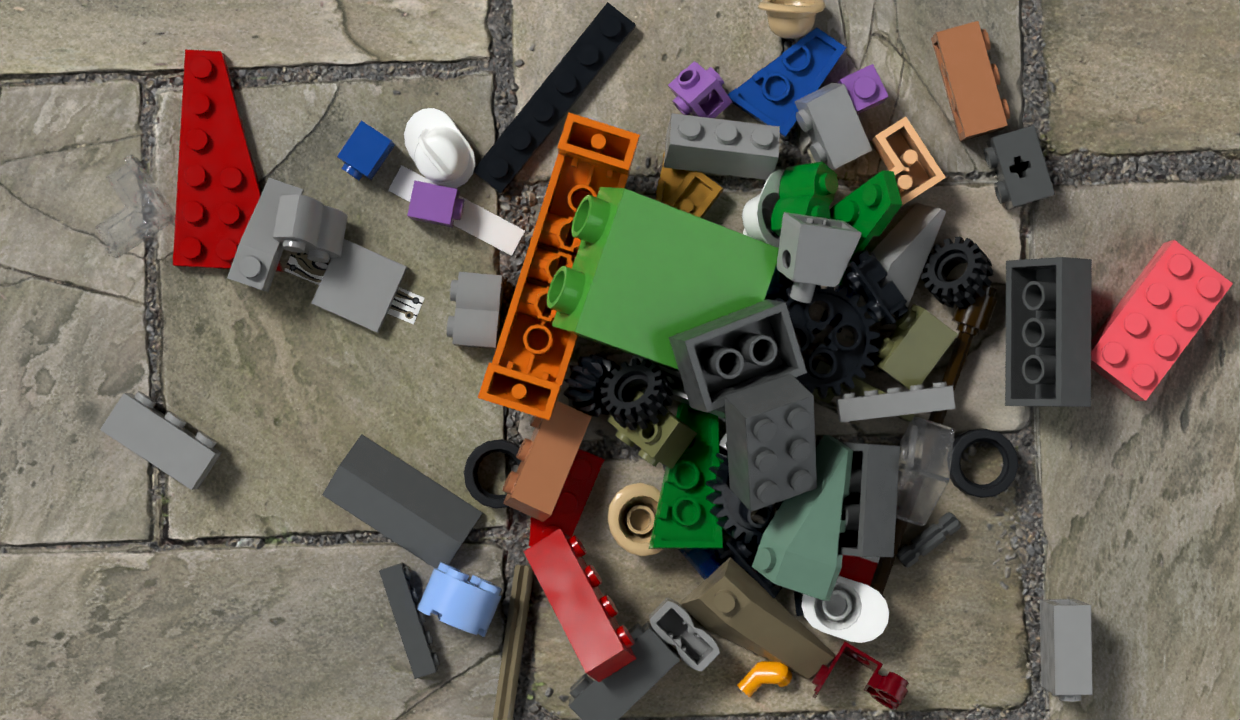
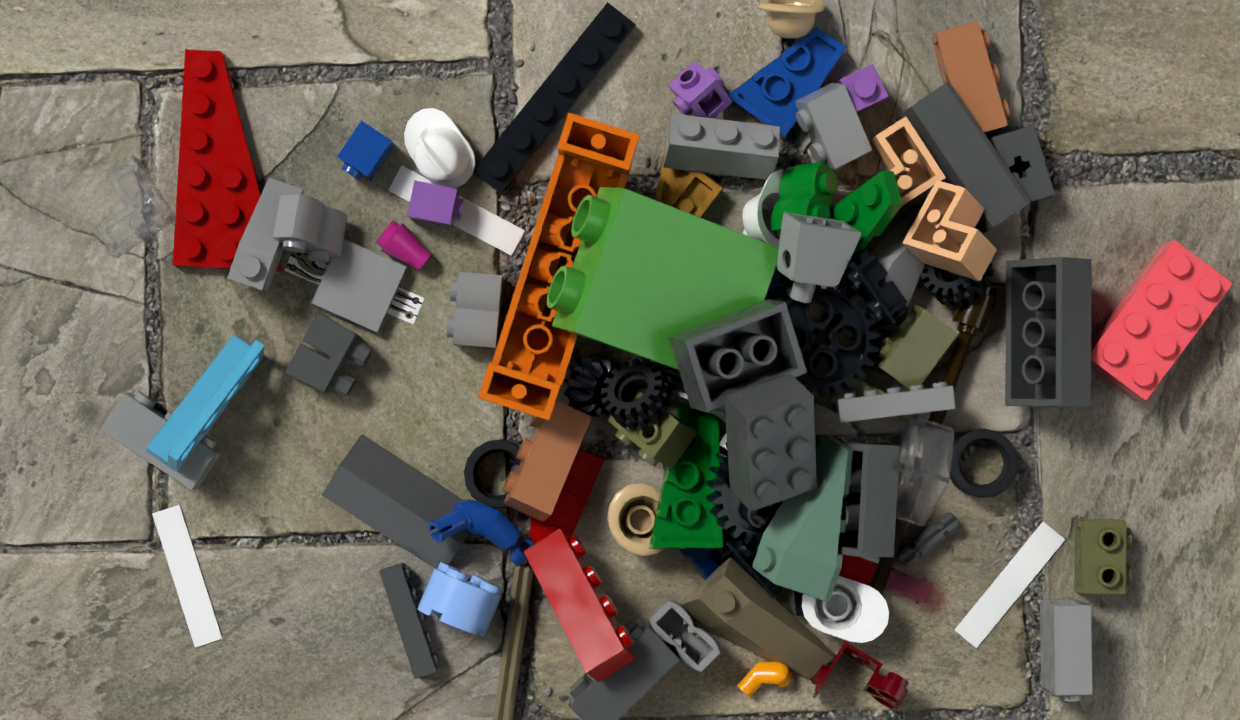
none -> medium azure fence [146,334,265,472]
none -> white sticker [152,505,222,648]
none -> dark grey hips [285,312,373,396]
none -> dark pink cone [376,220,431,270]
none -> blue arm [428,499,534,566]
none -> clear pink pin [884,568,933,604]
none -> dark grey slope [896,81,1031,234]
none -> light nougat brick [903,180,997,281]
none -> white sticker [955,521,1065,648]
none -> olive brick [1074,519,1132,594]

